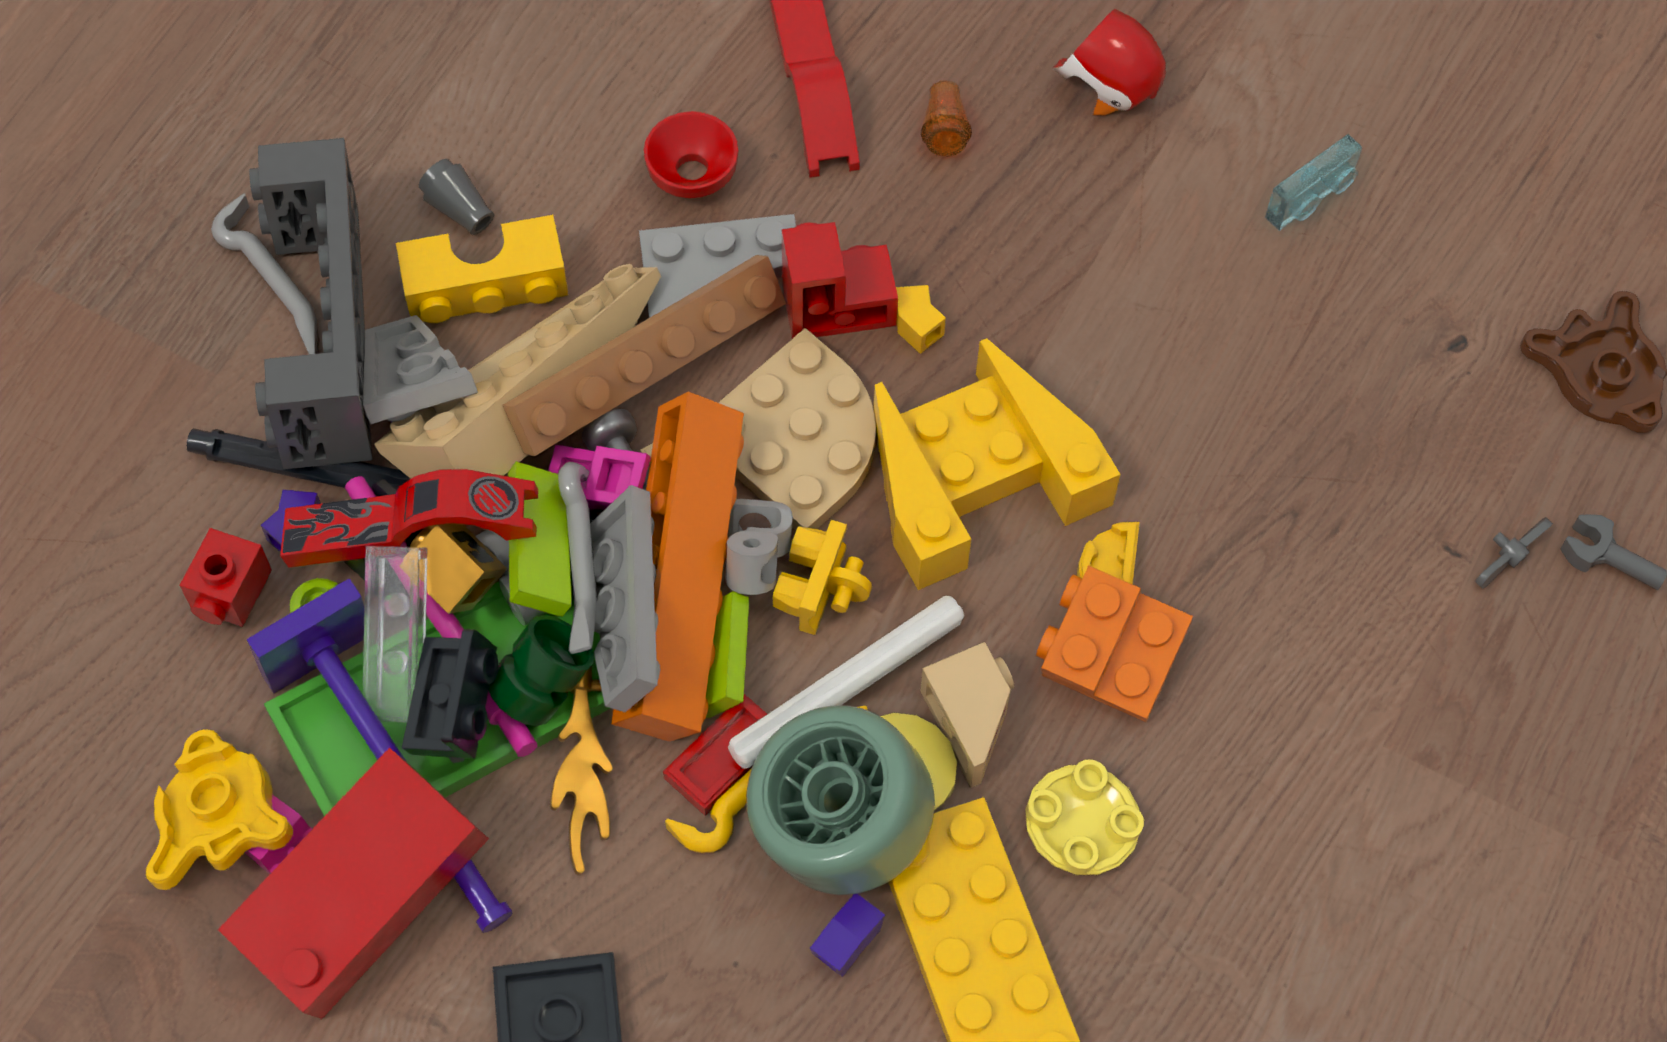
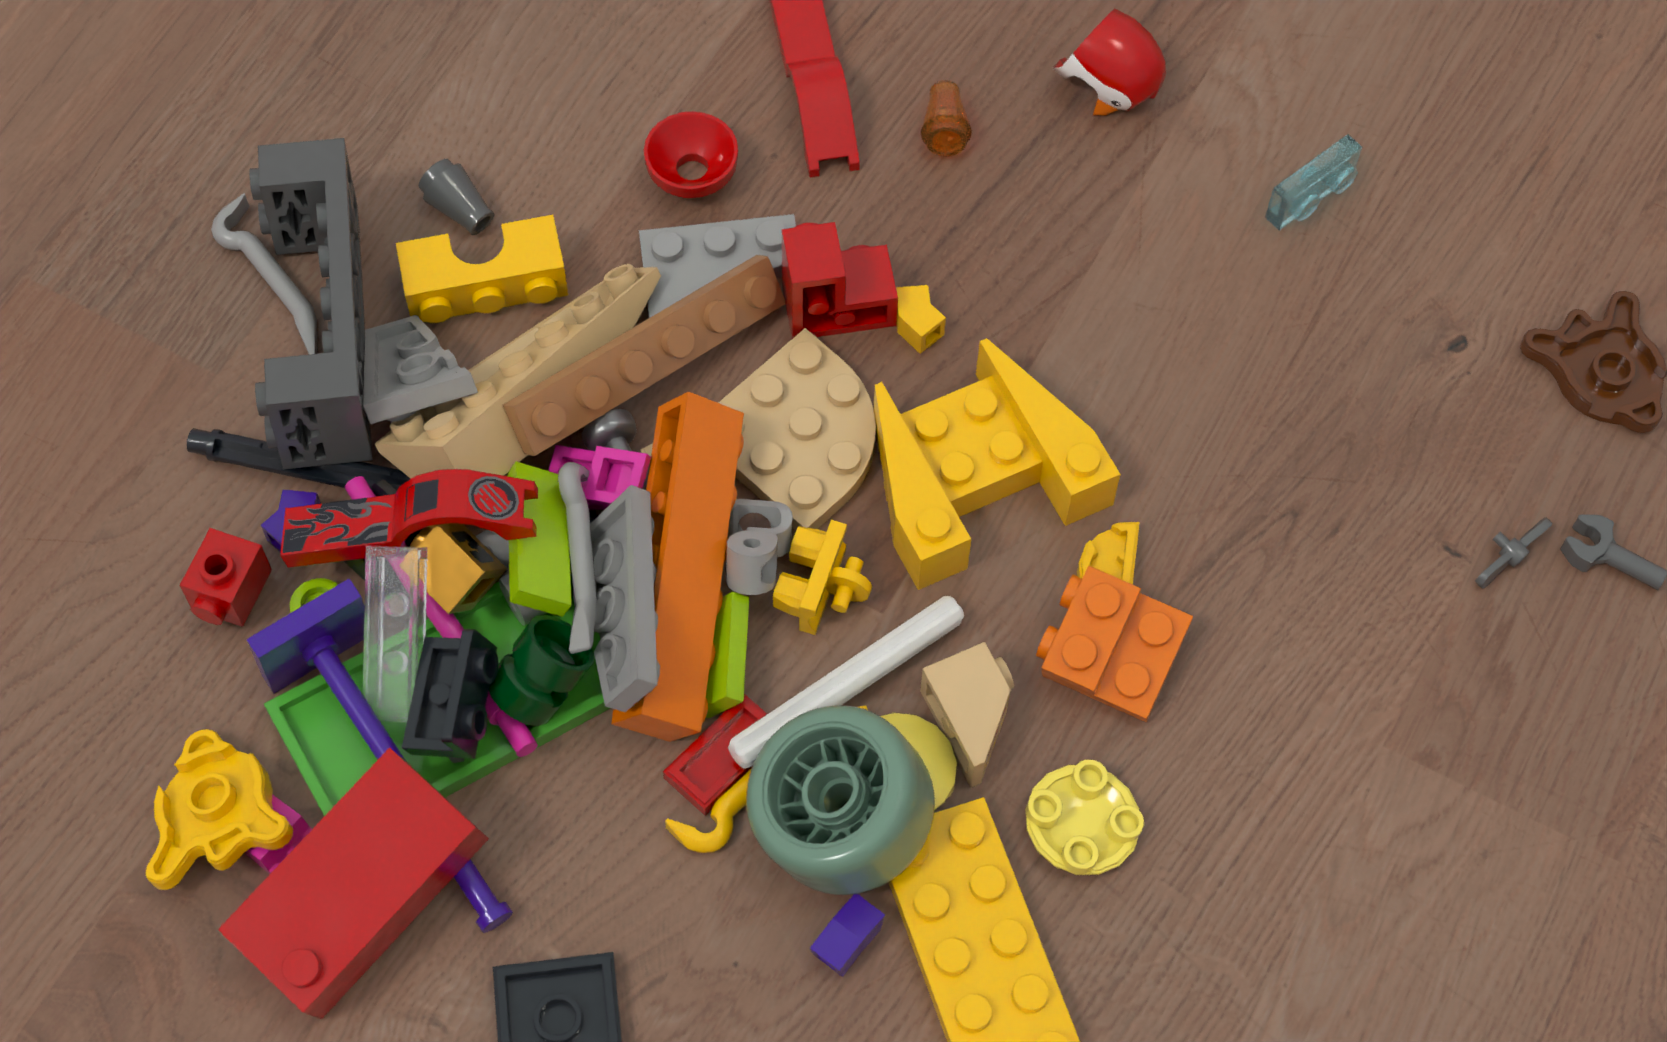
piece [550,666,613,875] -> none

